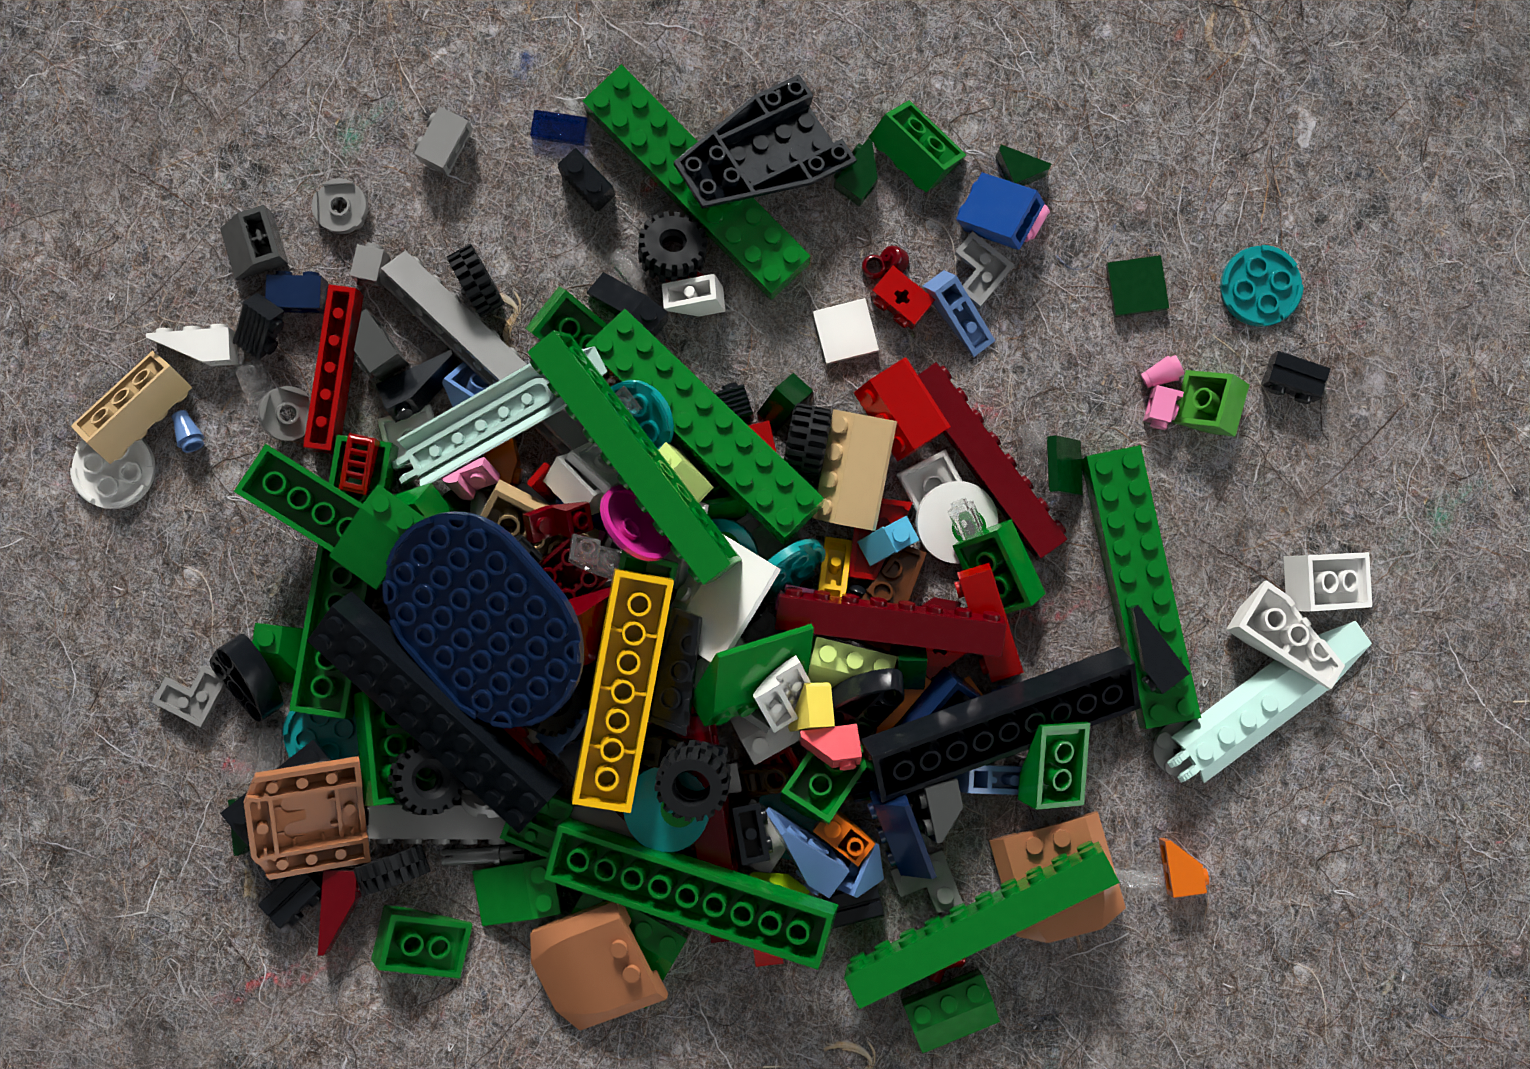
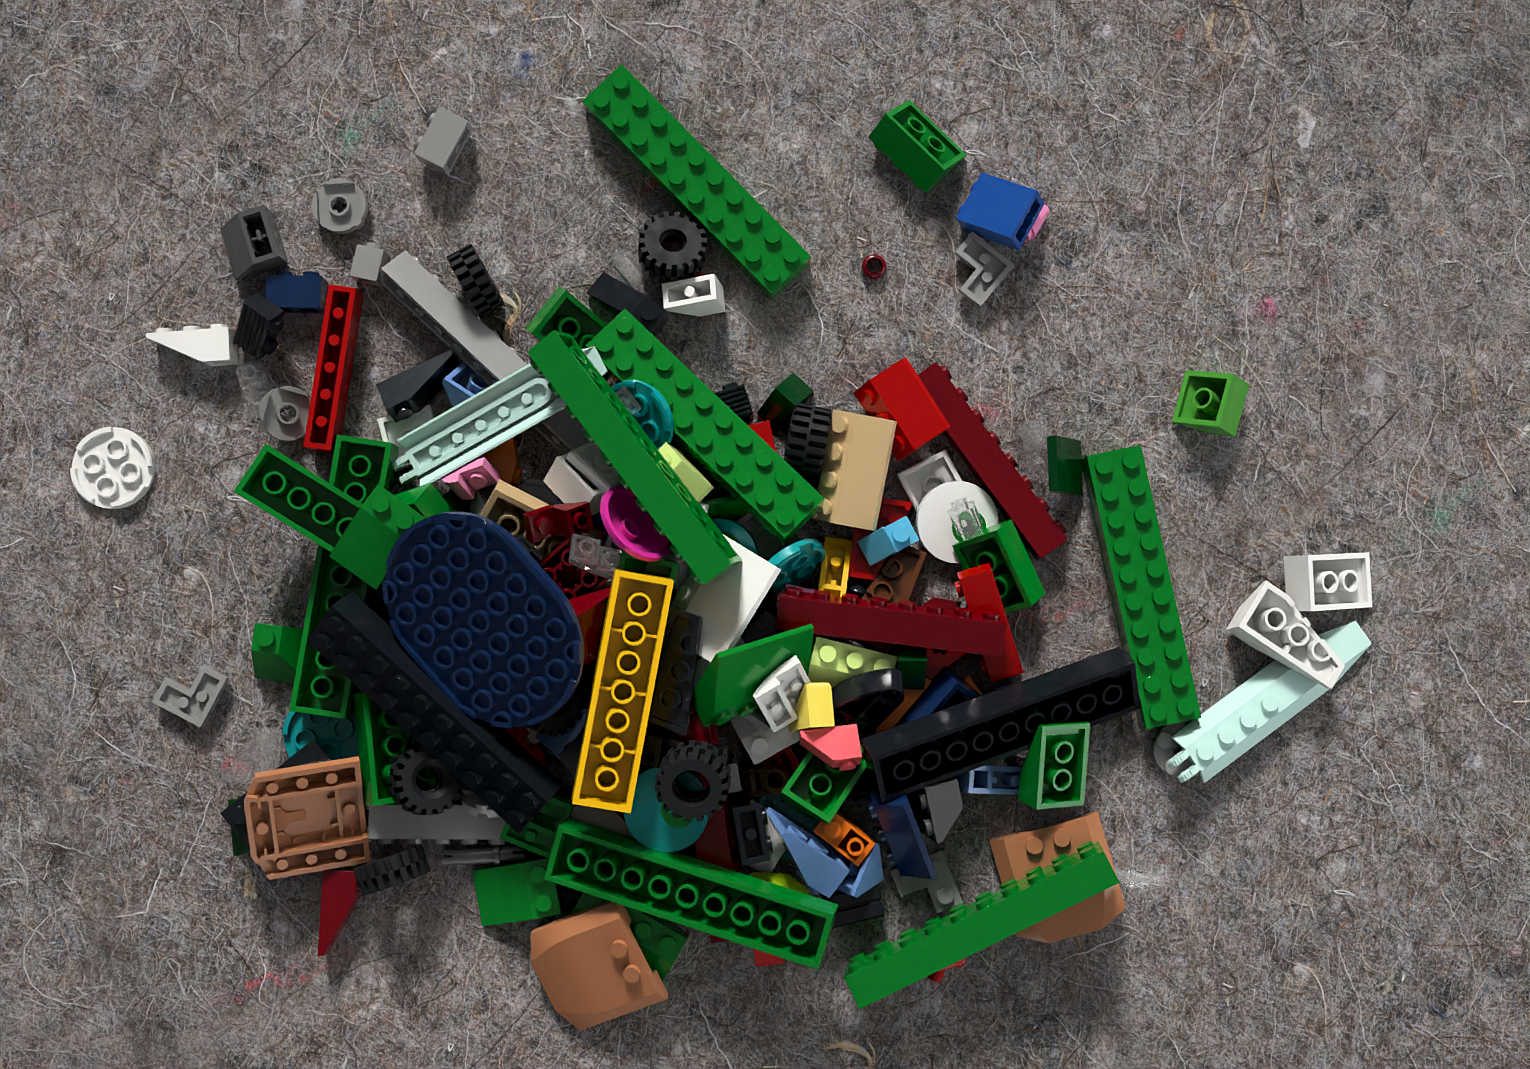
tan slope [71,350,193,464] -> none
medium blue cone [171,410,204,453] -> none
black beam [209,634,284,722] -> none
black brick [258,872,322,929] -> none
red slope [339,433,380,495] -> none
dark grey slope [354,309,409,382] -> none
green slope [371,905,473,979] -> none
red slope [527,462,557,502] -> none
clear blue tile [530,110,588,146] -> none
black brick [558,148,616,211] -> none
black wedge [673,75,857,209] -> none
white tile [813,298,879,365] -> none
dark green slope [834,138,878,207] -> none
red brick [871,266,935,330] -> none
dark red piece [879,245,909,272] -> none
green slope [901,968,1000,1054] -> none
medium blue slope [922,270,995,357] -> none
dark green slope [995,144,1052,186] -> none
dark green tile [1106,255,1169,317] -> none
black slope [1127,605,1190,694] -> none
bright pink cone [1141,355,1184,389] -> none
bright pink brick [1143,385,1184,430] -> none
orange slope [1159,838,1209,898] -> none
teal tile [1220,245,1304,327] -> none
black brick [1261,351,1331,404] -> none

